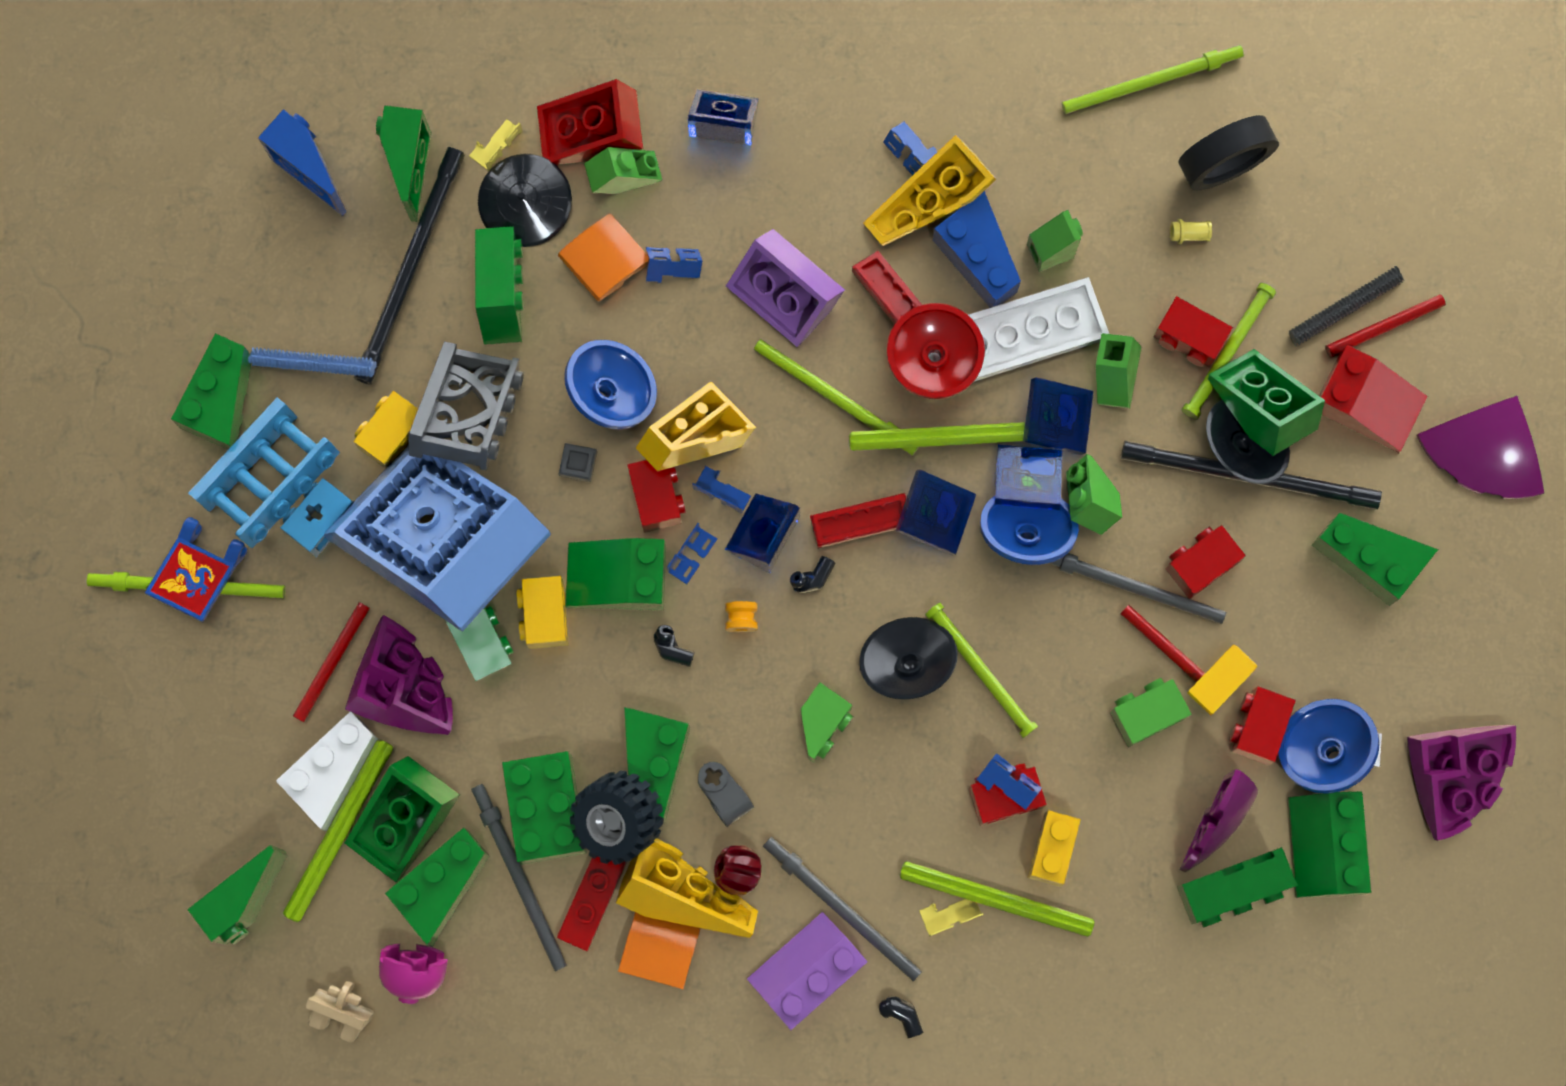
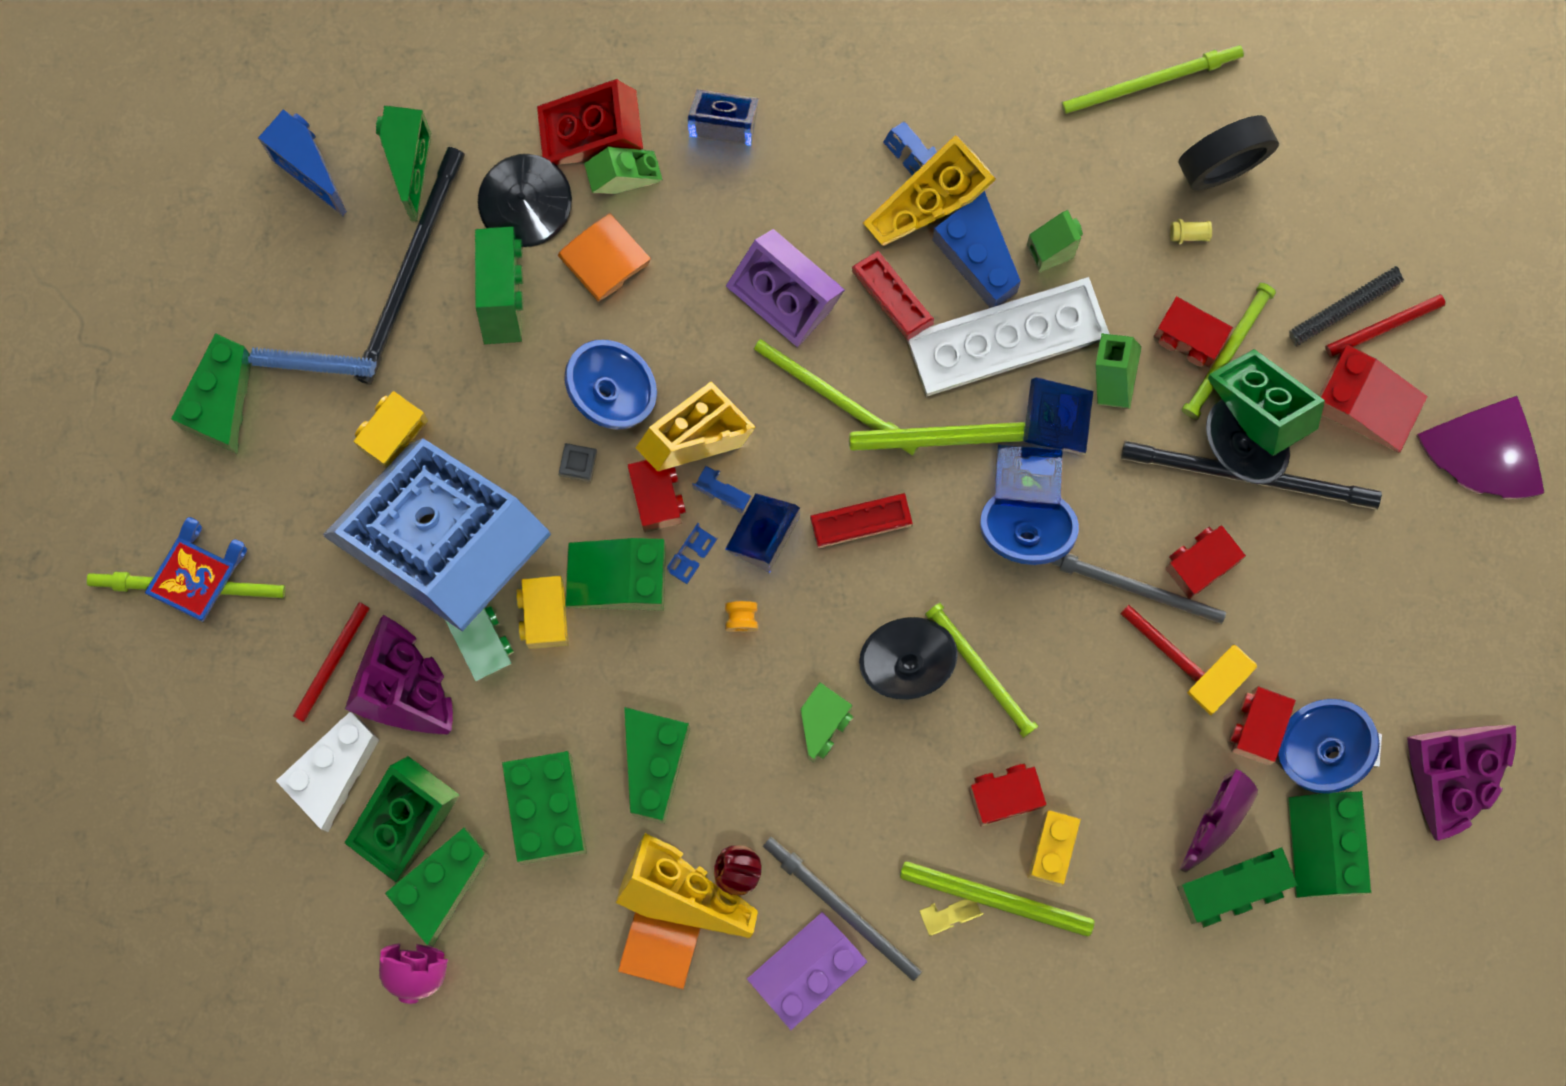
green slope [187,845,288,945] -> none
dark azure fence [188,397,340,548] -> none
dark azure brick [280,478,354,558] -> none
lime axle [283,739,393,922] -> none
tan hips [305,981,374,1042] -> none
dark grey fence [409,341,524,471] -> none
light yellow piece [469,119,522,171] -> none
dark grey bar [471,784,567,971] -> none
red plate [557,856,627,952] -> none
black wheel [570,771,664,865] -> none
blue piece [646,247,703,283] -> none
black arm [654,625,695,667] -> none
dark grey piece [698,762,754,827] -> none
black arm [790,556,836,593] -> none
black arm [879,996,923,1039] -> none
red dish [887,303,985,399] -> none
clear blue tile [895,470,976,555] -> none
blue piece [976,753,1042,810] -> none
bright green slope [1066,454,1122,535] -> none
bright green brick [1110,678,1192,748] -> none
green wedge [1312,513,1439,606] -> none

